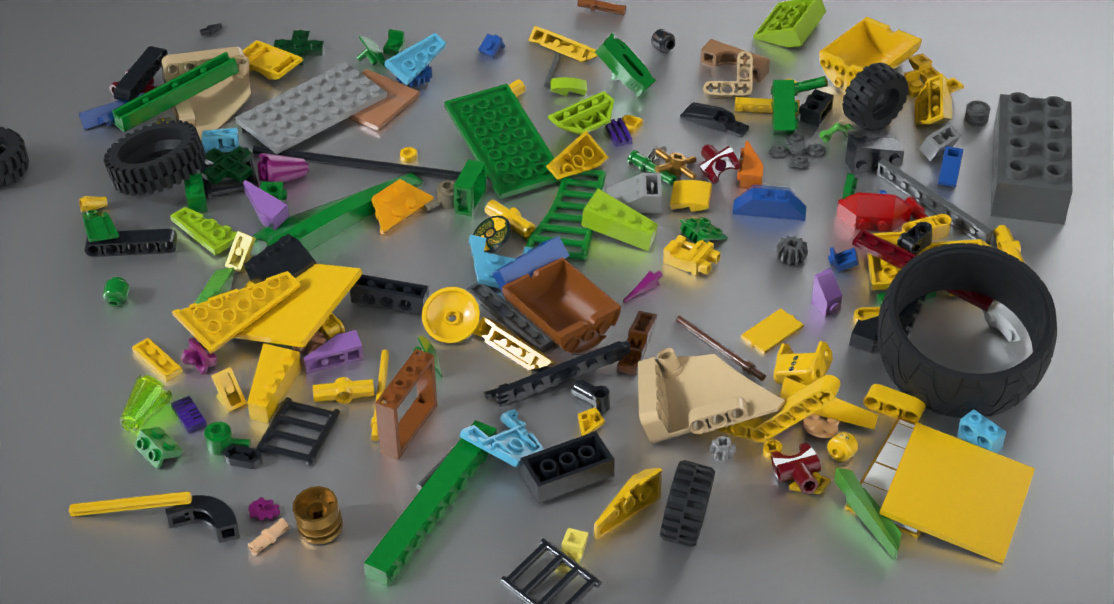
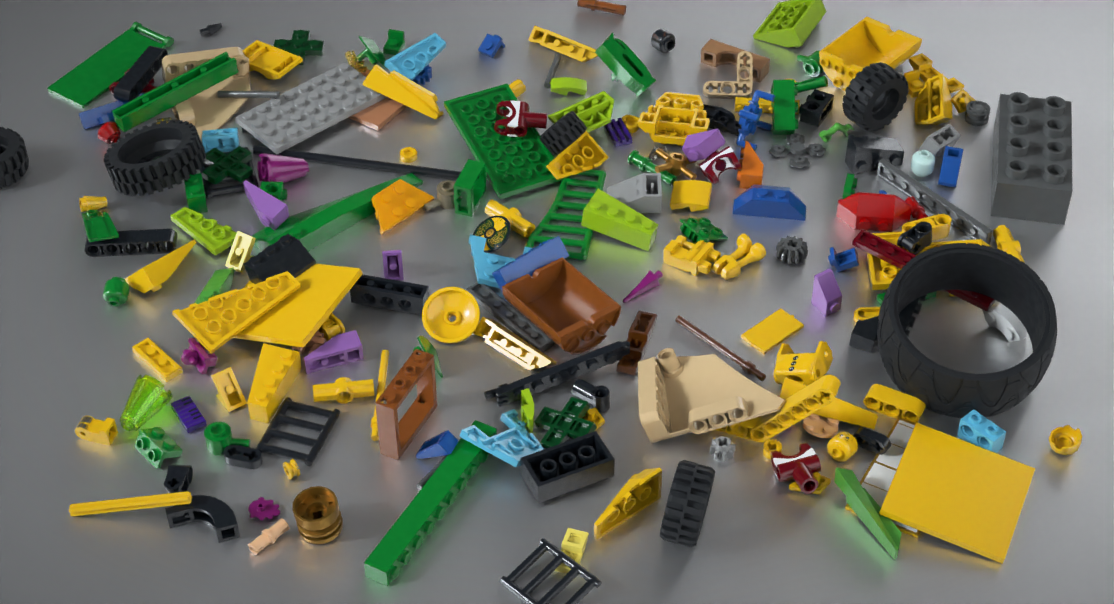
none -> green flag [47,22,174,108]
none -> yellow leg [75,416,118,446]
none -> red cone [98,122,121,144]
none -> yellow wedge [125,239,197,294]
none -> black piece [164,465,193,493]
none -> dark grey bar [217,91,280,98]
none -> yellow bush [283,459,301,480]
none -> clear yellow piece [345,50,367,72]
none -> yellow wedge [363,64,444,120]
none -> medium lavender slope [382,250,404,281]
none -> blue slope [415,430,458,459]
none -> dark red connector [494,101,547,137]
none -> lime slope [521,388,535,434]
none -> dark green plate [534,397,597,449]
none -> black tyre [540,111,587,156]
none -> yellow wedge [638,92,710,146]
none -> medium lavender slope [682,129,726,162]
none -> yellow piece [712,234,766,280]
none -> blue plate [736,90,775,151]
none -> green piece [797,50,824,77]
none -> black beam [853,427,891,455]
none -> light aqua head [911,150,935,177]
none -> yellow piece [950,89,976,113]
none -> yellow hair [1048,425,1082,455]

